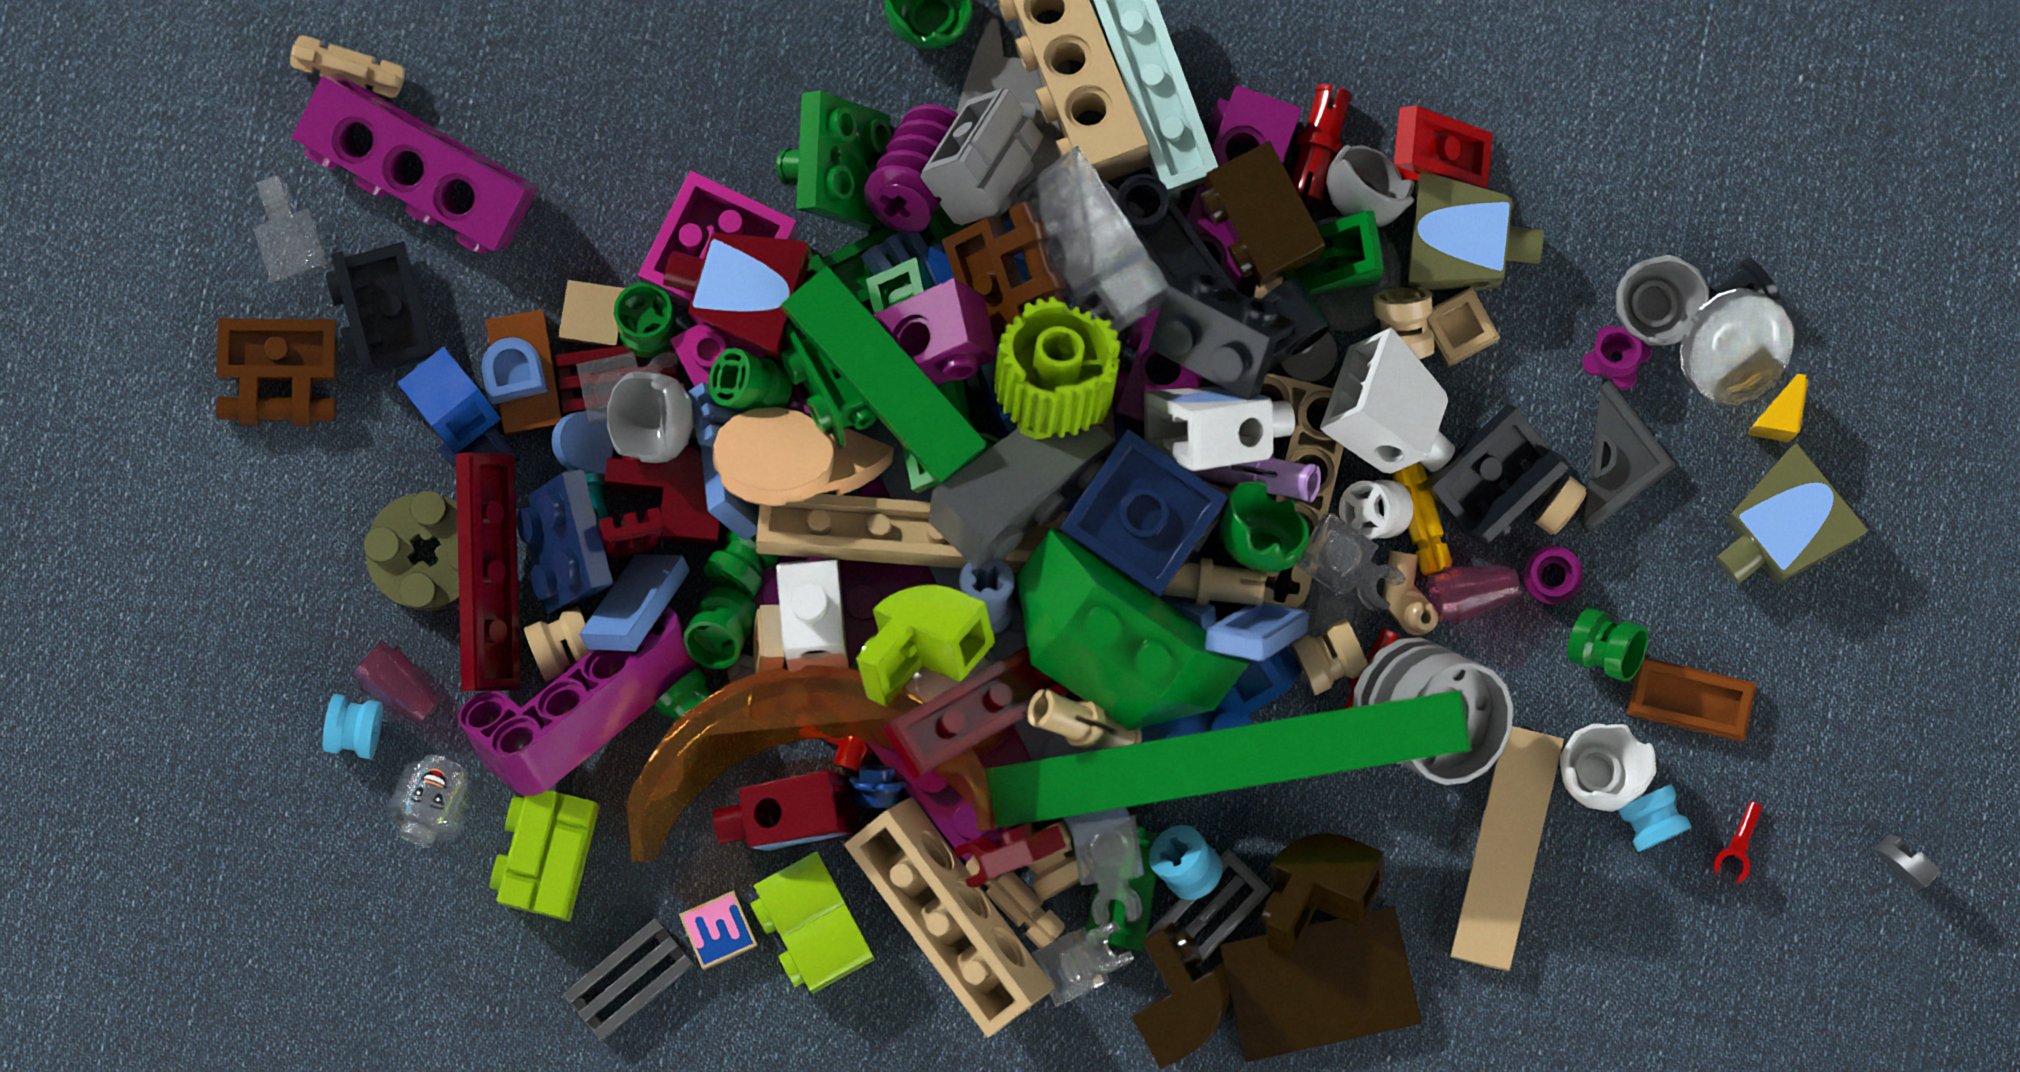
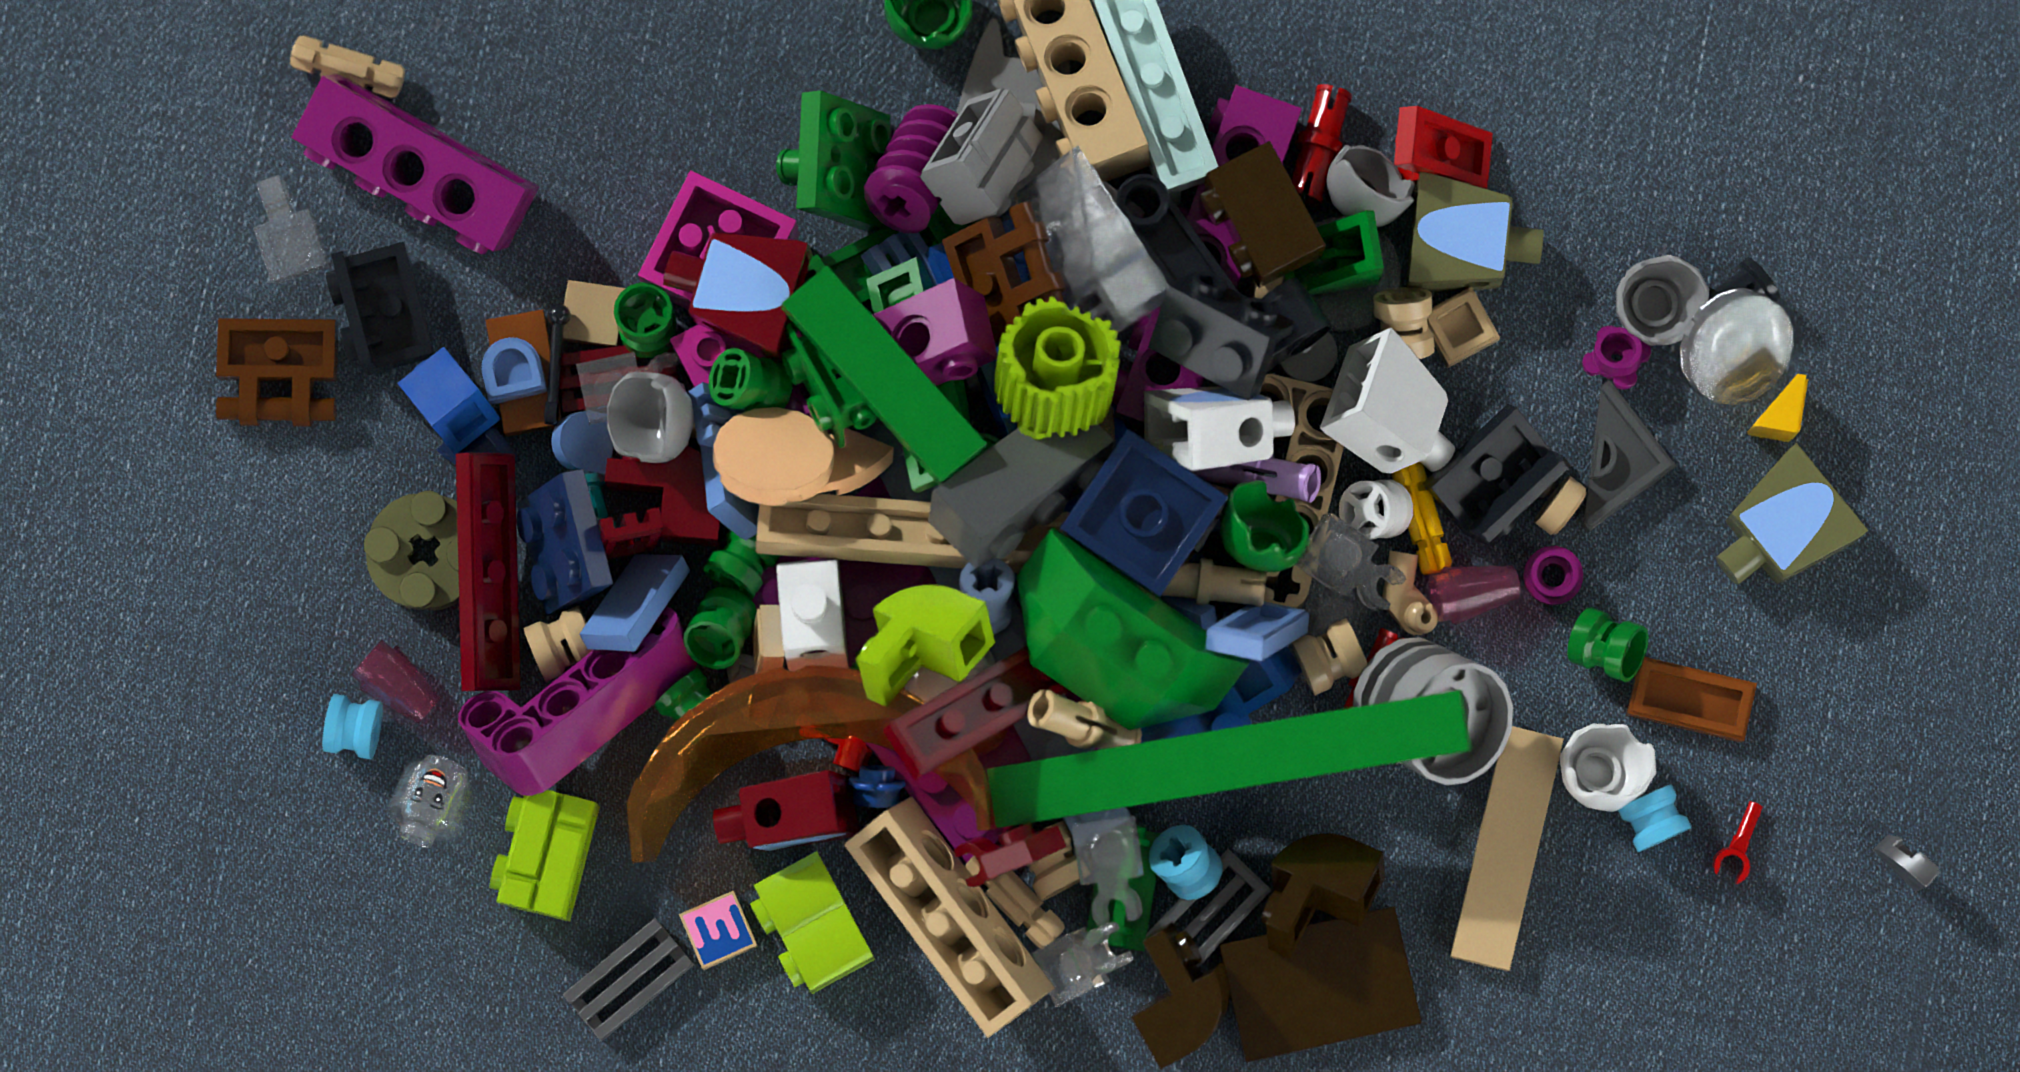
none -> black hinge [544,304,571,425]

